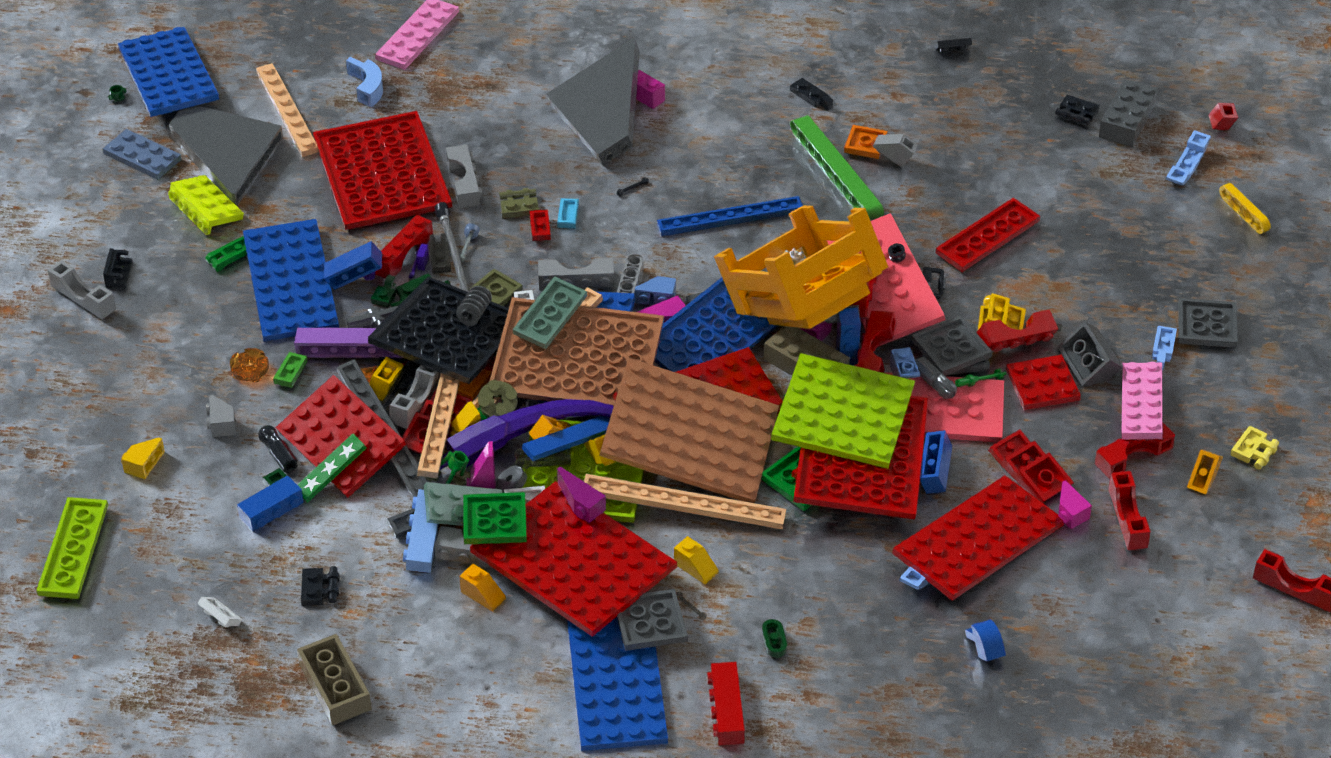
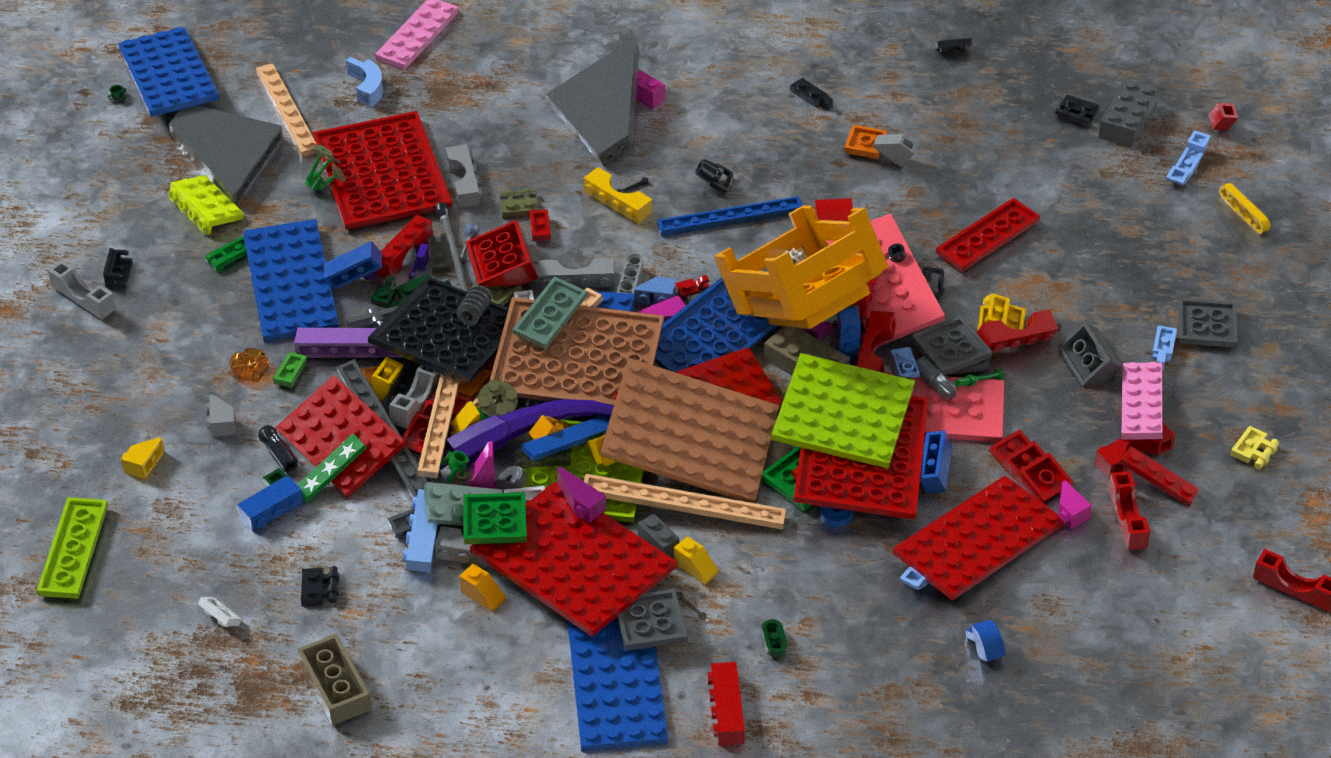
sand blue plate [103,129,182,180] -> none
medium azure tile [557,198,579,229] -> none
bright green beam [790,115,884,221] -> none
red plate [1006,354,1081,410] -> none
light orange slope [1187,449,1223,494] -> none
none -> plant [305,144,346,192]
none -> red slope [465,219,538,287]
none -> yellow arch [583,167,653,224]
none -> dark grey brick [638,514,680,558]
none -> red plate [676,275,710,301]
none -> black piece [695,159,733,194]
none -> red slope [815,198,853,222]
none -> blue piece [820,506,853,527]
none -> red plate [1120,446,1200,507]

